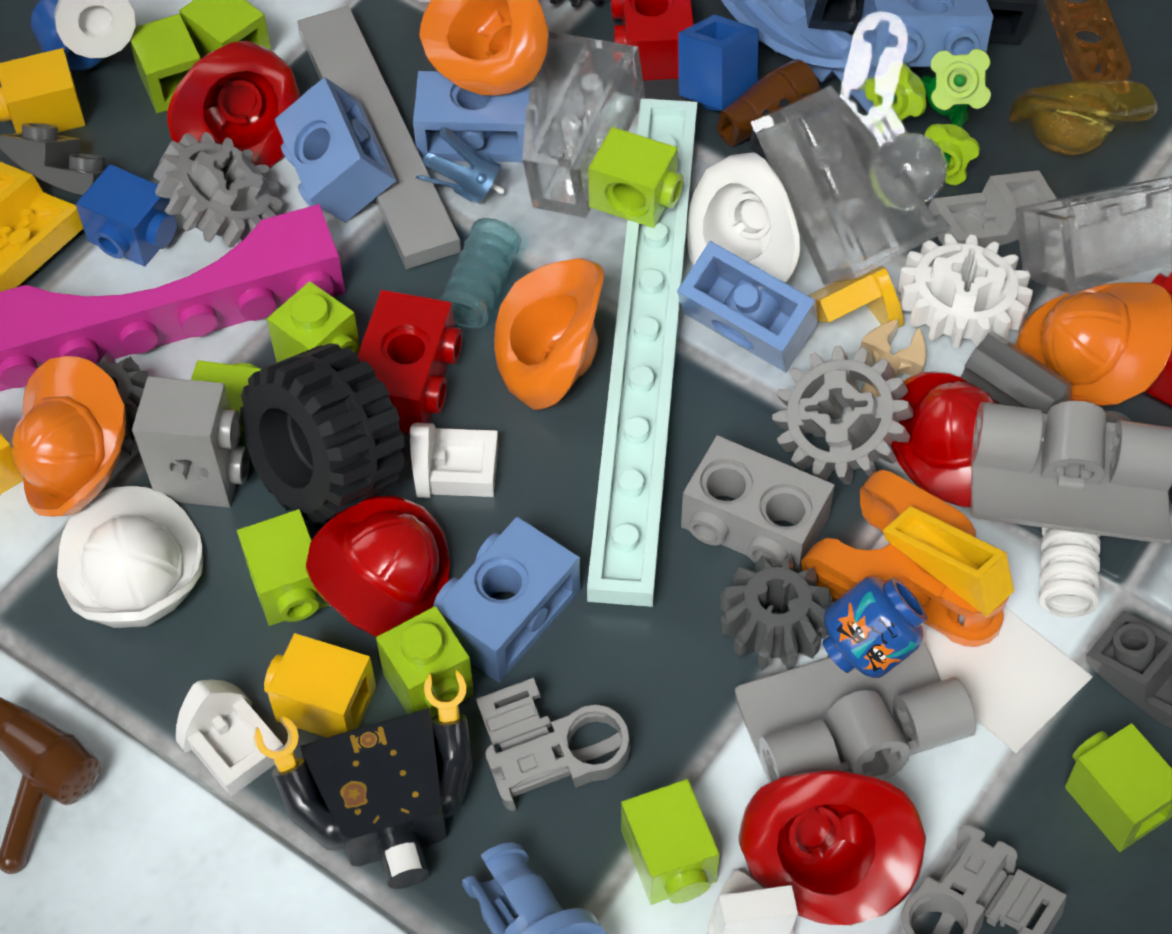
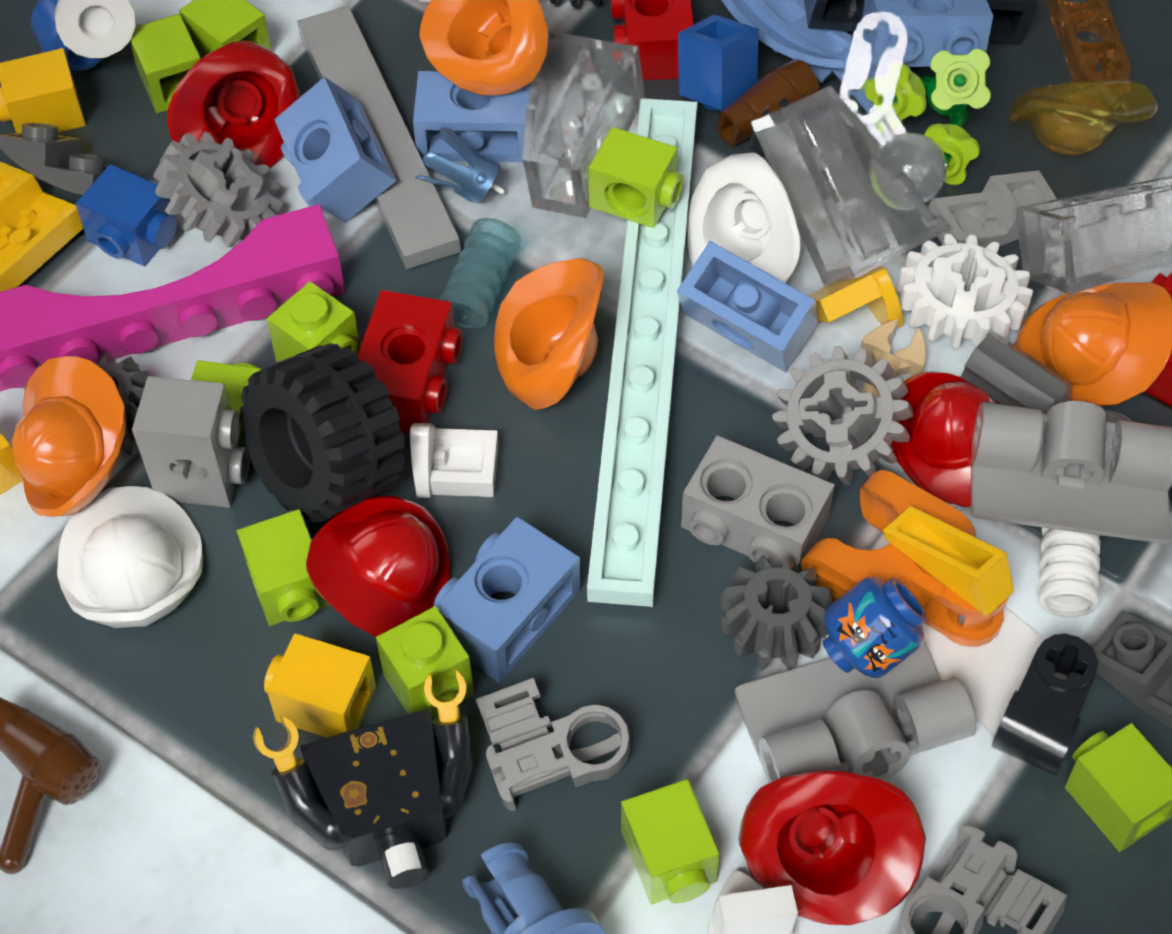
white tile [176,679,283,797] -> none
none -> black piece [991,634,1098,776]

